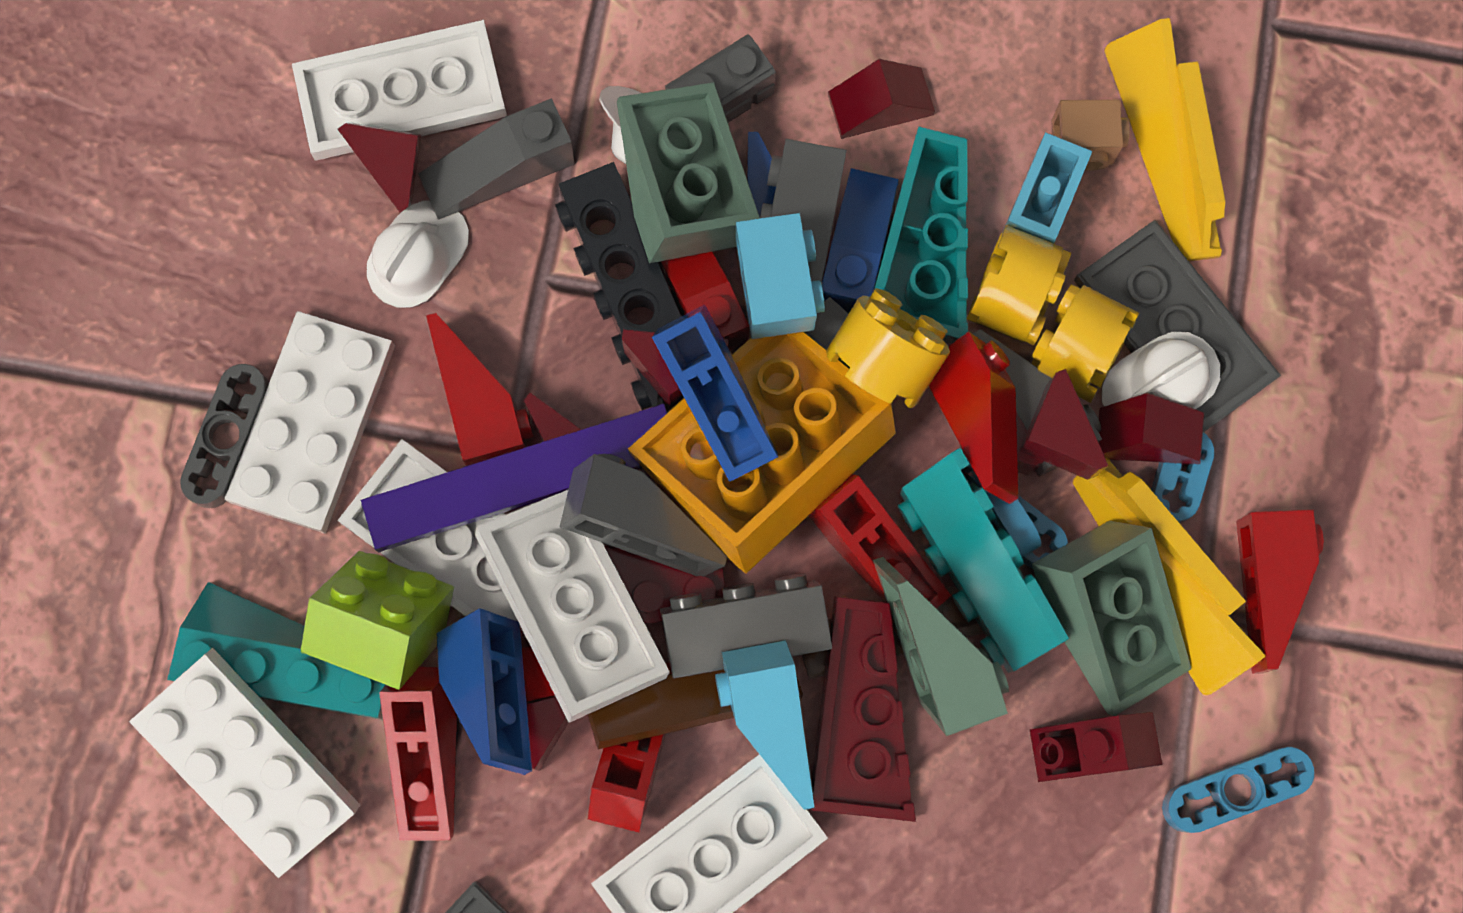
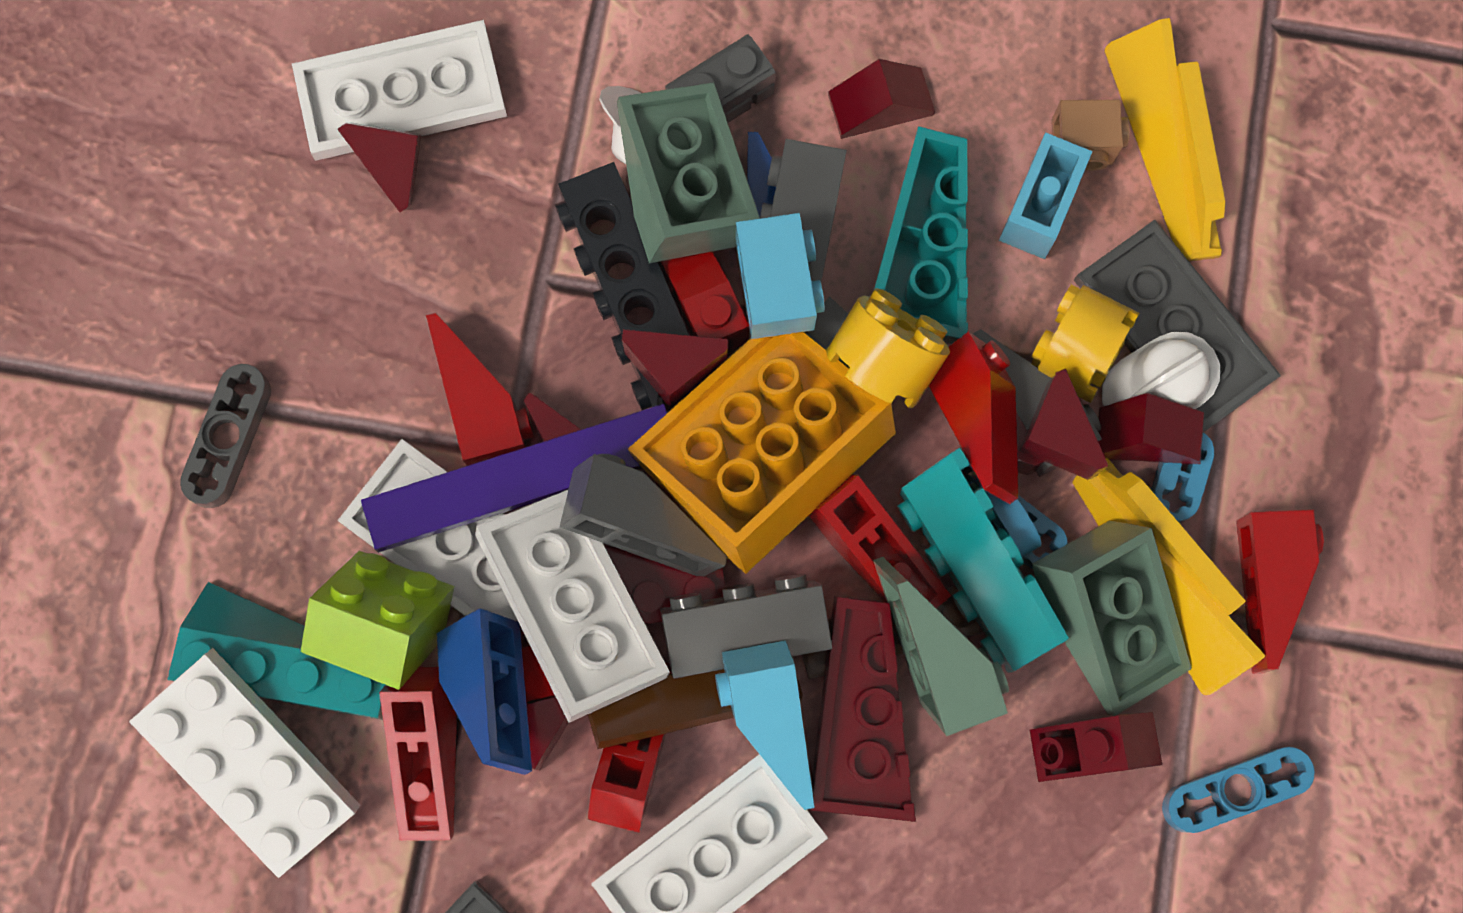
white plate [224,311,395,534] -> none
white piece [367,201,469,308] -> none
dark grey slope [418,98,574,220] -> none
blue slope [652,304,778,482] -> none
blue slope [822,168,899,314] -> none
yellow brick [967,225,1071,345] -> none

